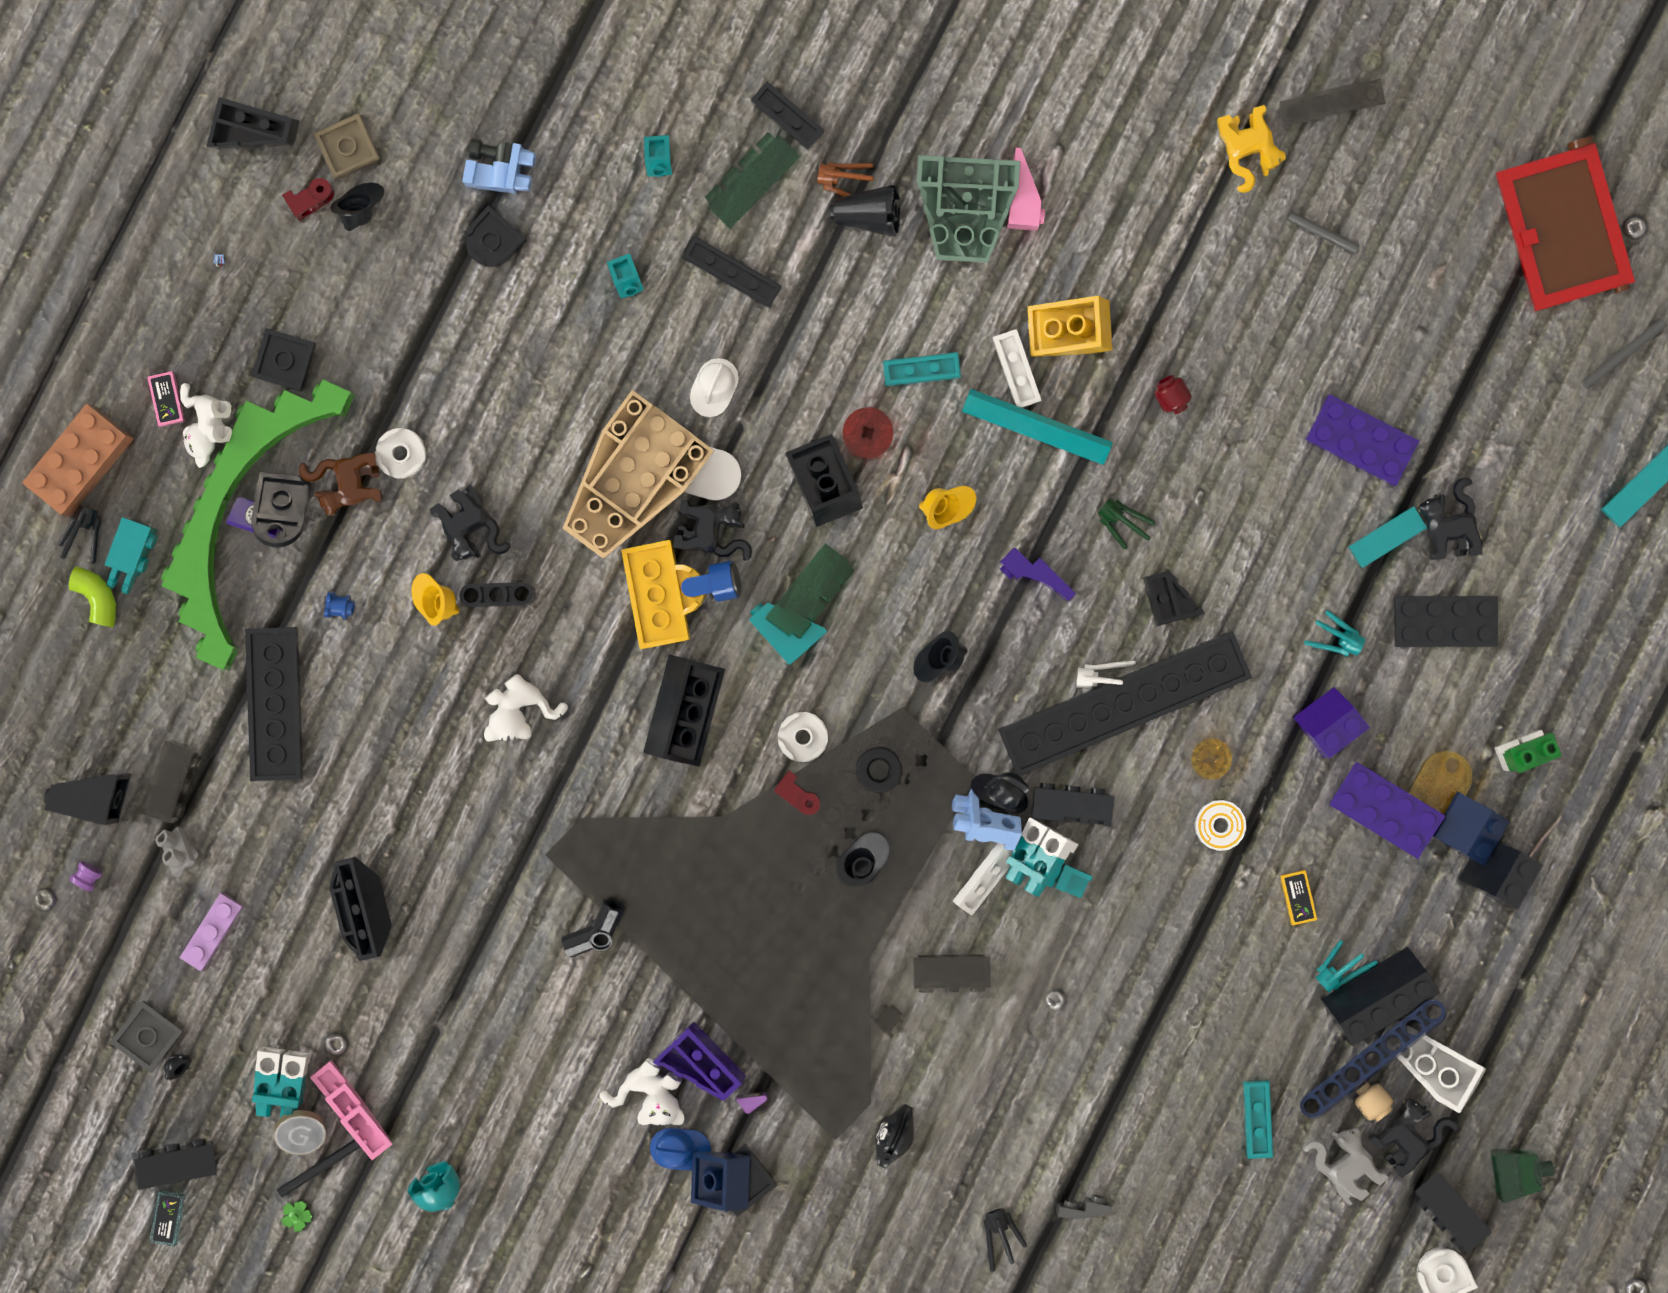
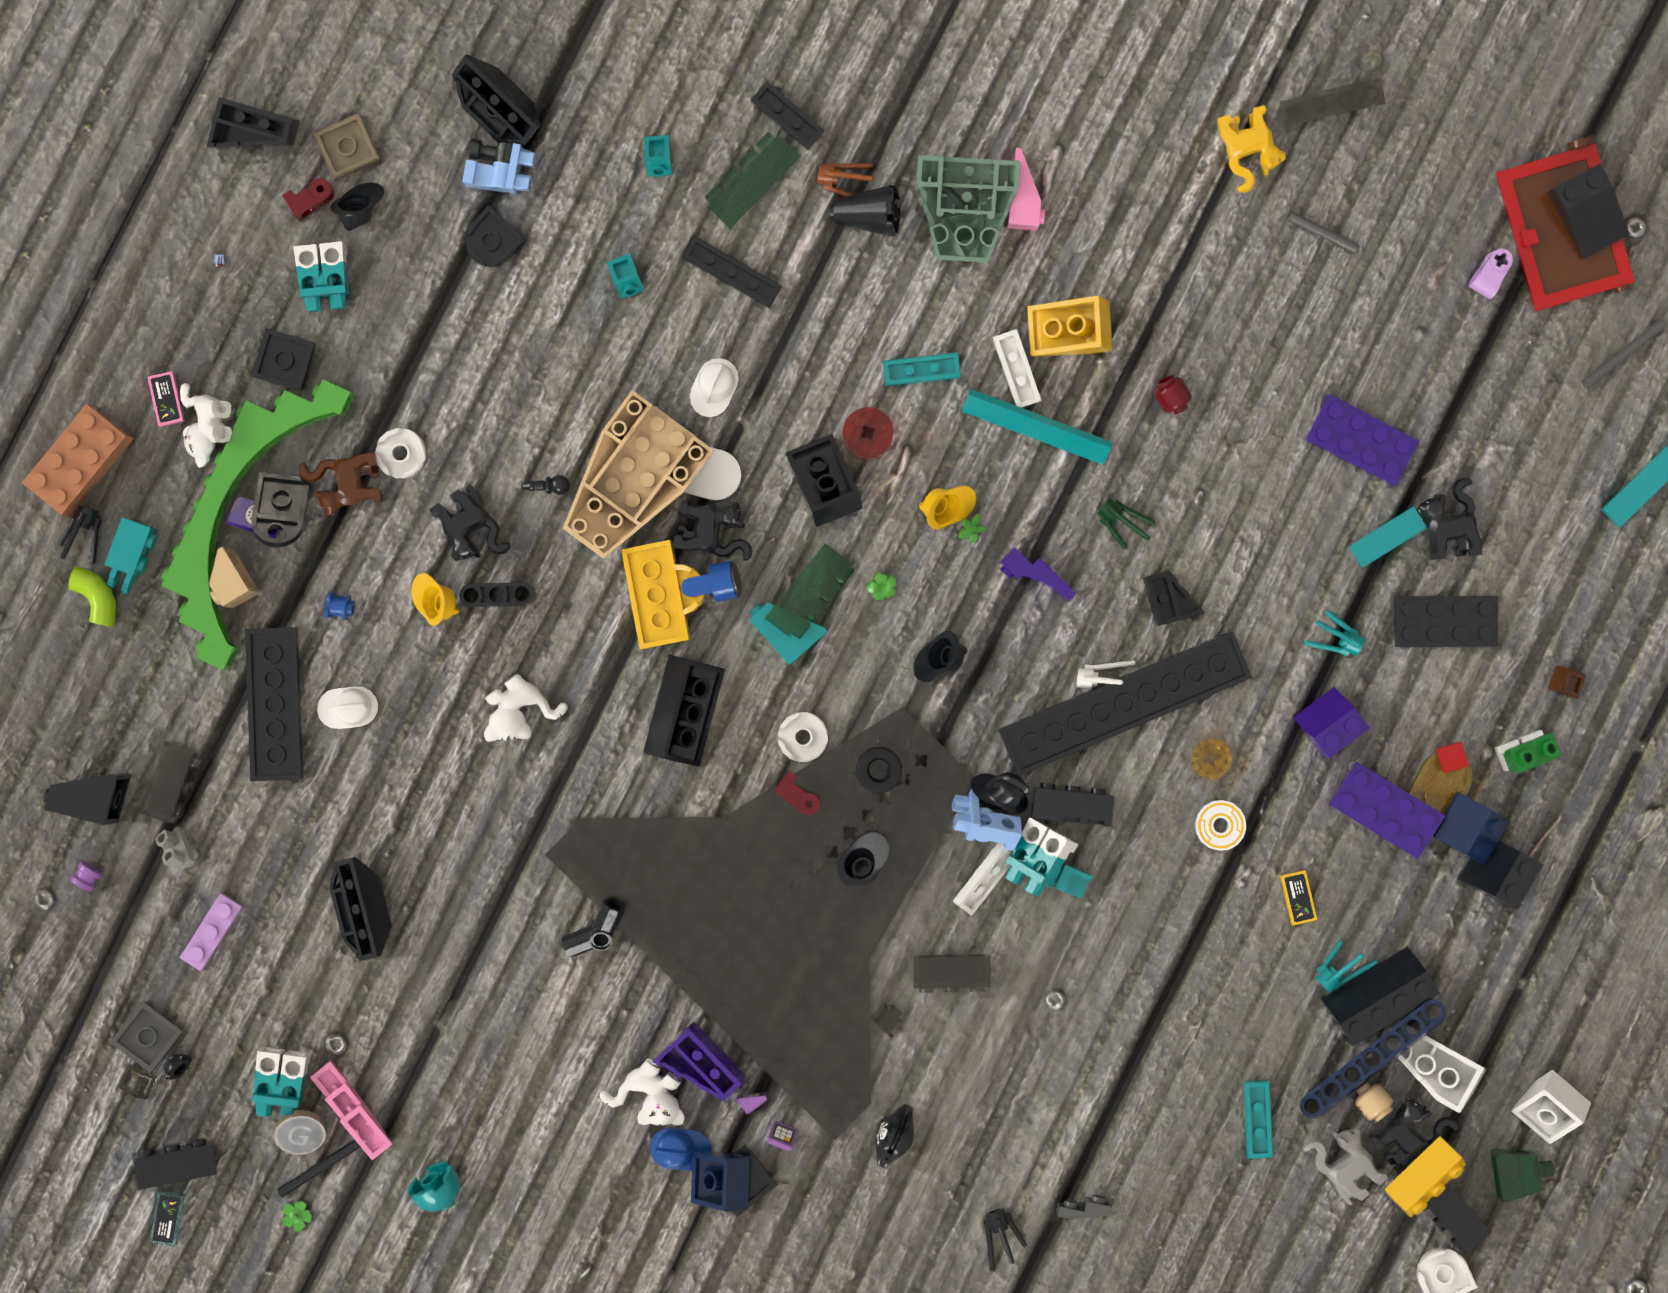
none -> clear smoke slope [118,1064,157,1099]
none -> tan slope [209,547,260,608]
none -> teal hips [293,241,350,312]
none -> white piece [317,686,378,729]
none -> black wedge [452,55,540,145]
none -> black bar [521,475,570,495]
none -> slope [767,1121,797,1151]
none -> bright green plant [866,572,896,601]
none -> bright green plant [958,514,986,544]
none -> yellow brick [1384,1136,1466,1218]
none -> red tile [1435,741,1469,773]
none -> lavender piece [1468,248,1513,300]
none -> white slope [1511,1070,1591,1144]
none -> black slope [1547,163,1630,259]
none -> reddish brown slope [1548,666,1586,699]

